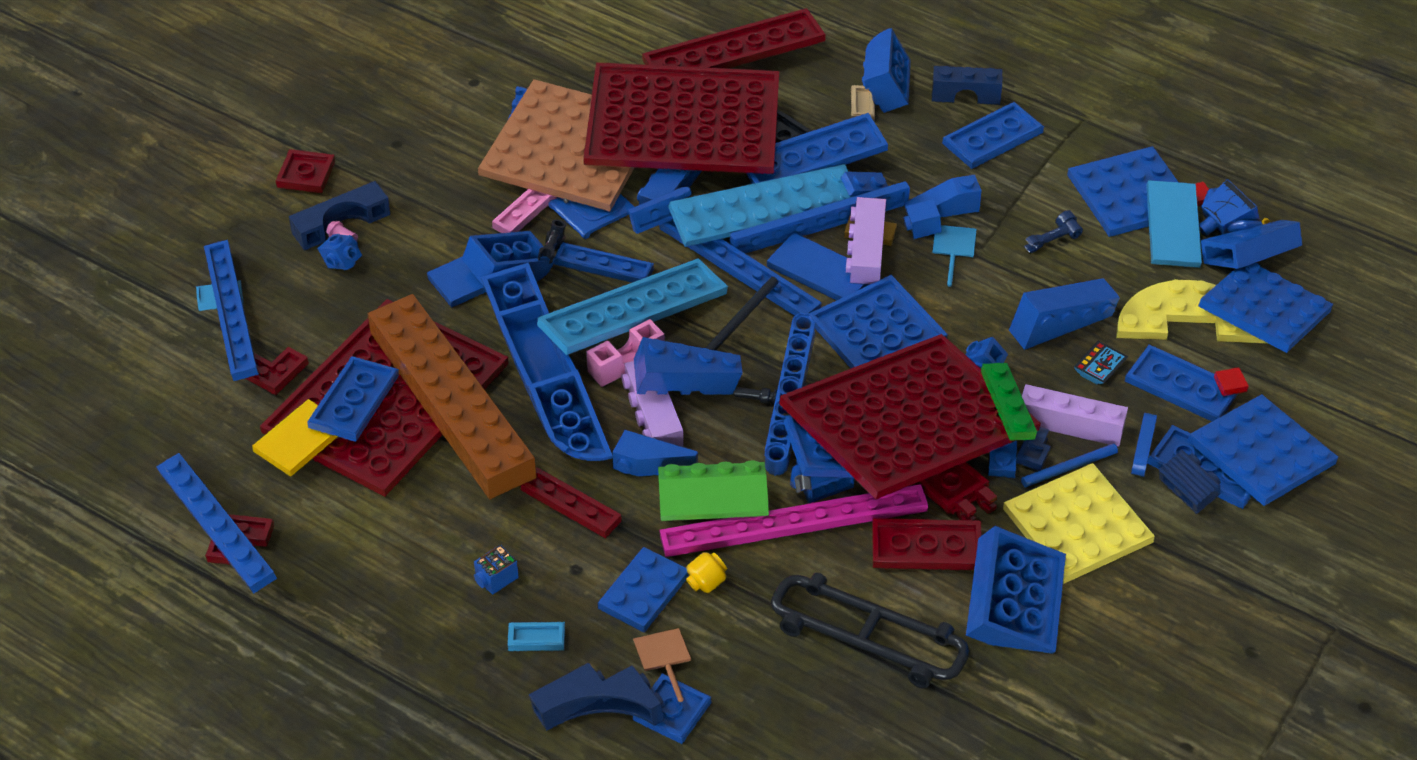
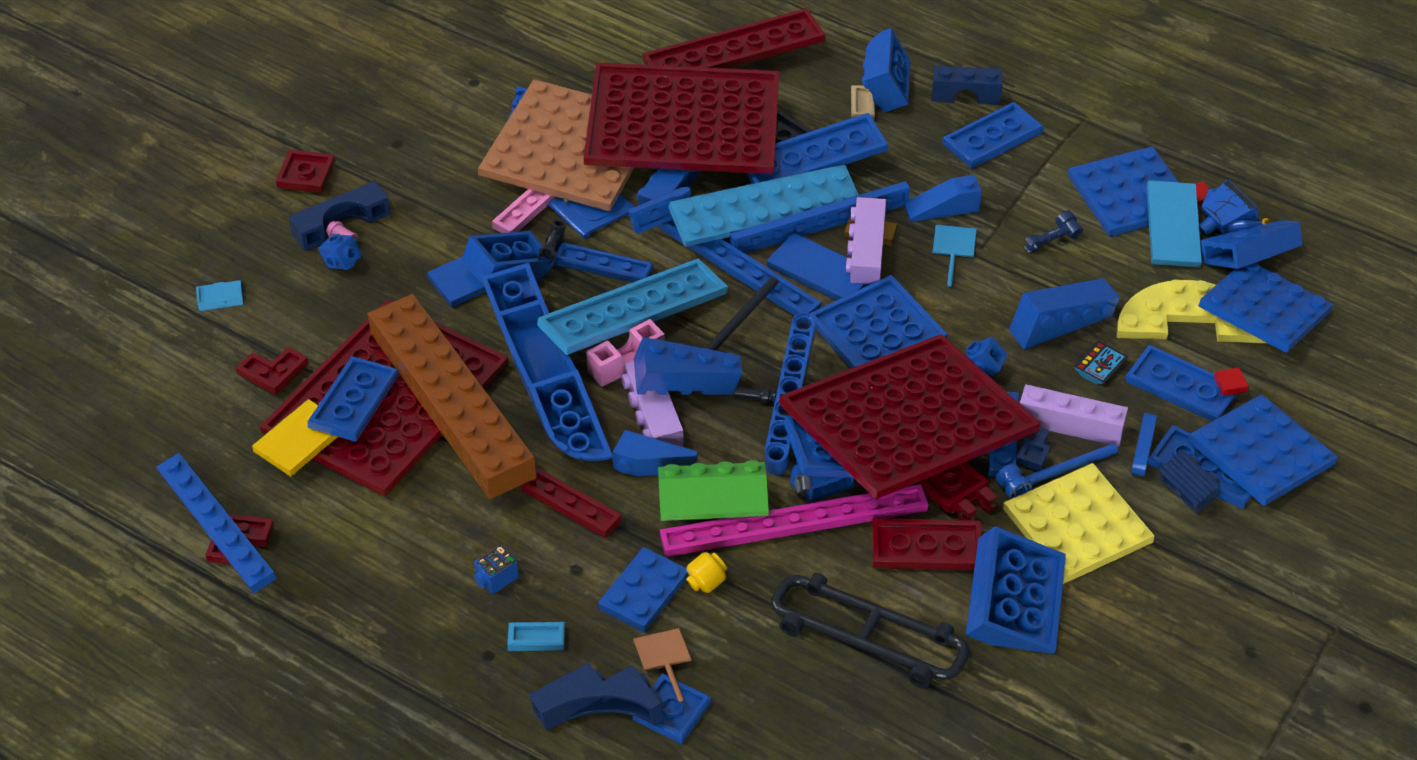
blue plate [204,240,258,381] -> none
blue plate [841,172,888,197] -> none
blue brick [903,199,942,239] -> none
green plate [981,363,1037,441] -> none
none -> blue wheel [996,464,1032,499]

